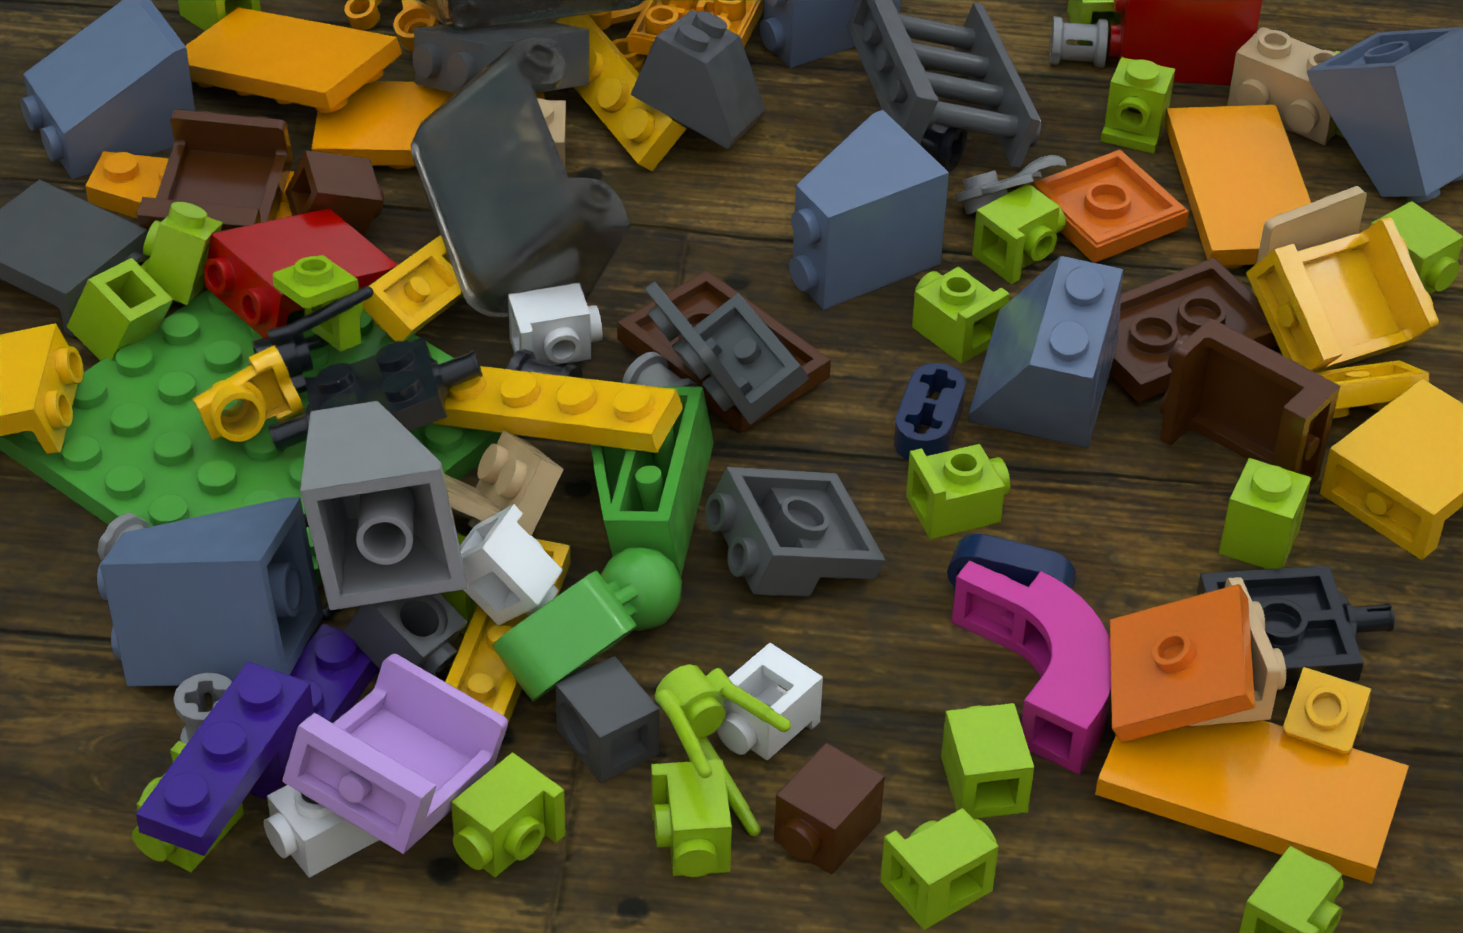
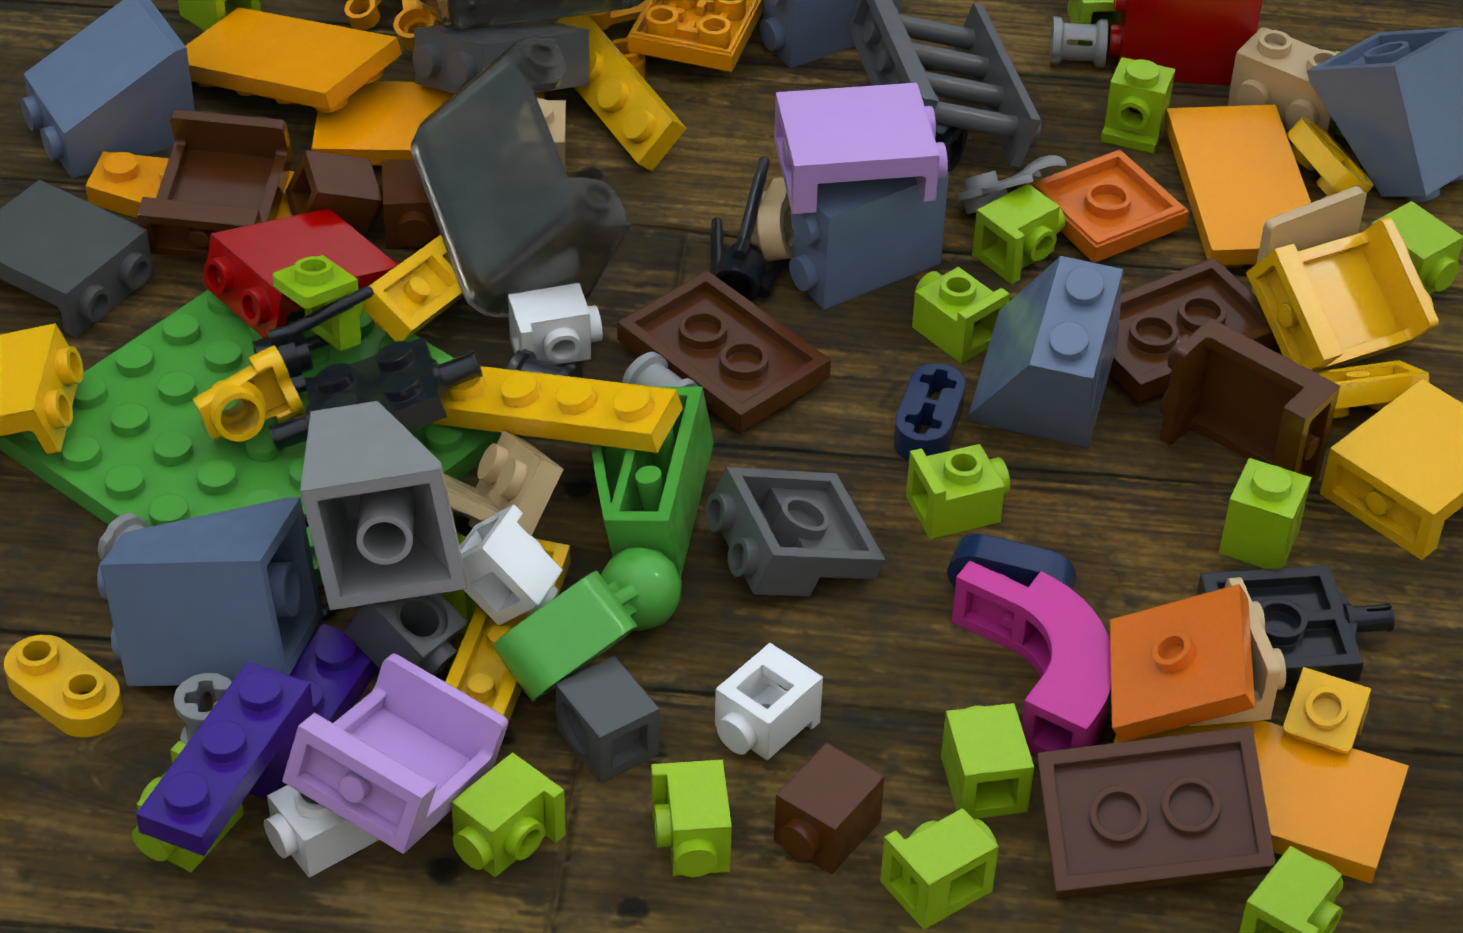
lime brick [66,258,173,361] -> none
lime brick [141,202,223,305] -> none
dark grey slope [630,10,766,149] -> none
dark grey bracket [644,281,810,425] -> none
lime plant [655,664,791,837] -> none
none -> yellow plate [4,635,123,738]
none -> reddish brown brick [382,158,444,250]
none -> black plant [710,156,791,301]
none -> tan plate [751,177,794,261]
none -> lavender panel [774,83,948,214]
none -> reddish brown plate [1037,726,1276,899]
none -> yellow plate [1287,116,1374,196]

